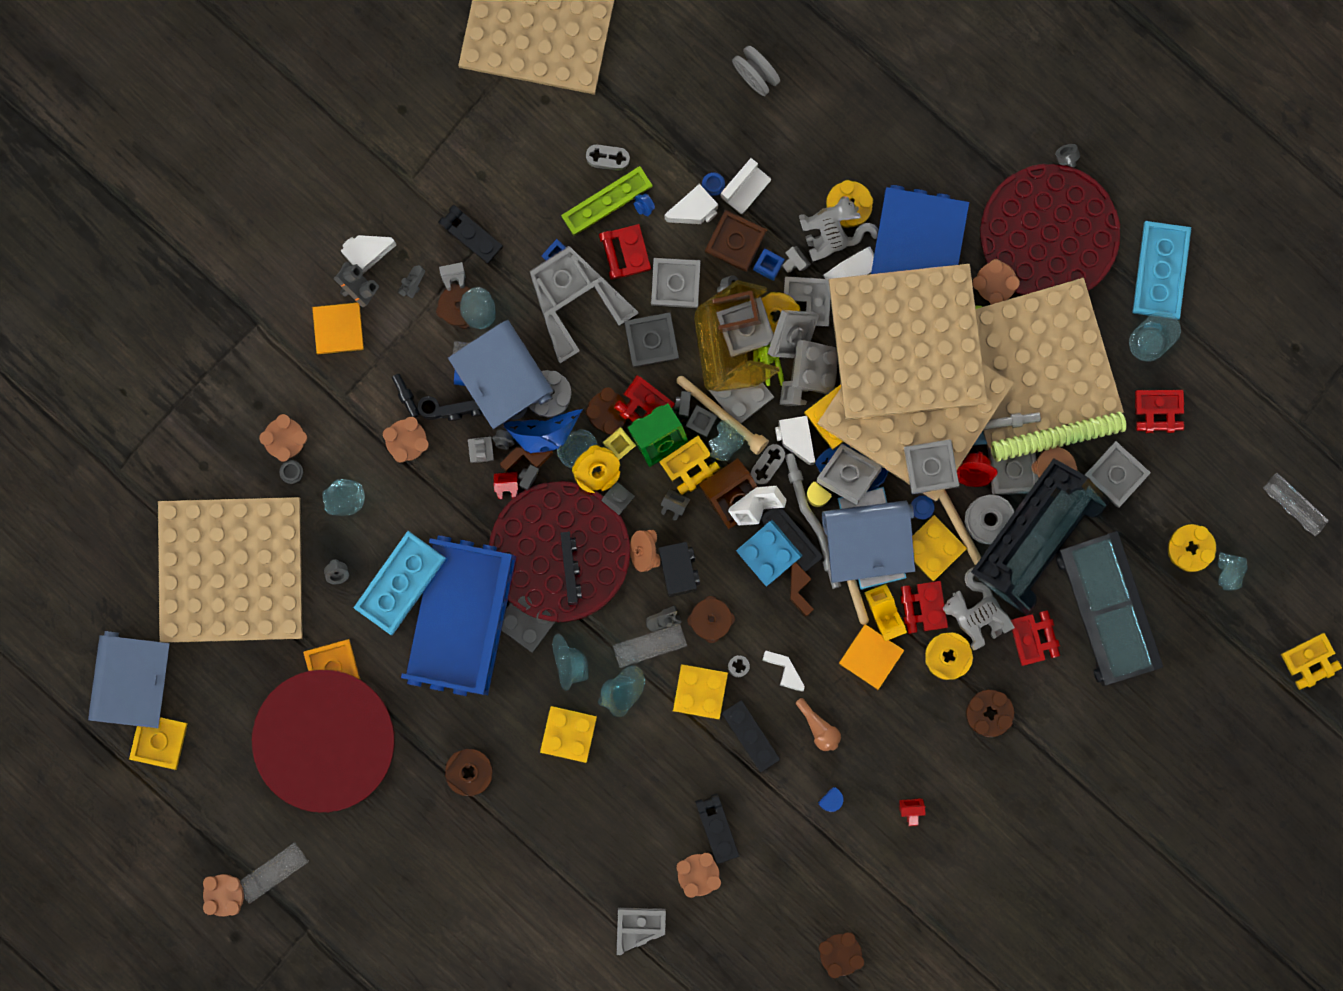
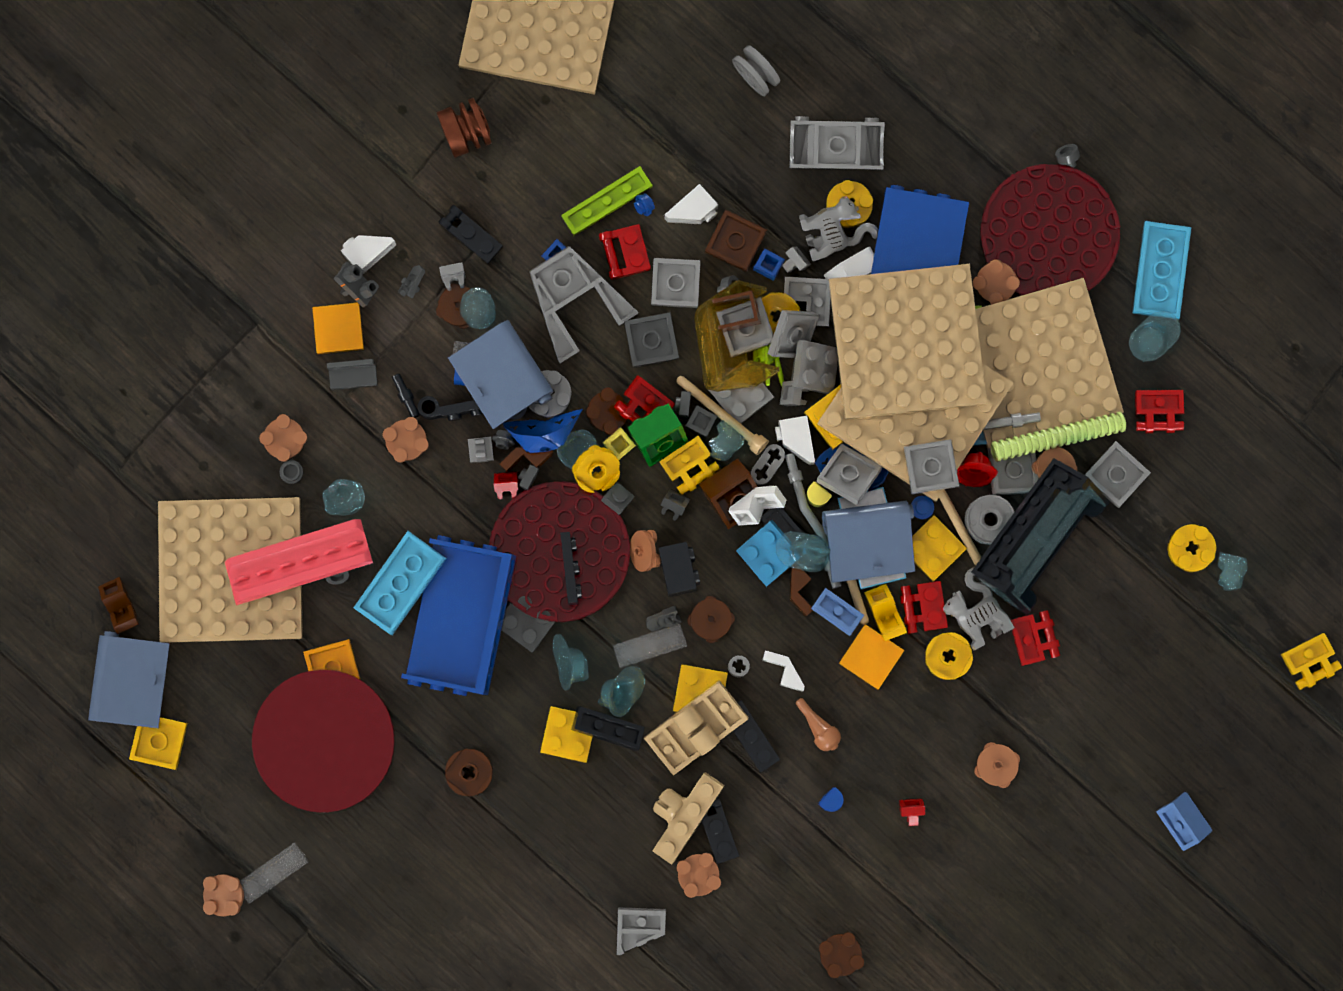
light grey beam [586,145,630,171] -> none
blue plate [702,173,725,196] -> none
white panel [720,158,771,214] -> none
reddish brown plate [966,690,1014,737] -> none
windscreen [1056,531,1163,686] -> none
clear plate [1263,472,1329,536] -> none
none -> reddish brown slope [98,577,139,634]
none -> coral plate [225,519,373,605]
none -> dark grey panel [327,359,378,390]
none -> copper wheel [436,98,492,158]
none -> black plate [571,706,645,751]
none -> tan plate [644,680,749,776]
none -> tan plate [653,772,725,865]
none -> clear light blue piece [776,532,831,572]
none -> light grey piece [789,116,885,170]
none -> medium blue panel [811,588,864,636]
none -> nougat piece [974,742,1020,788]
none -> medium blue panel [1156,792,1212,851]

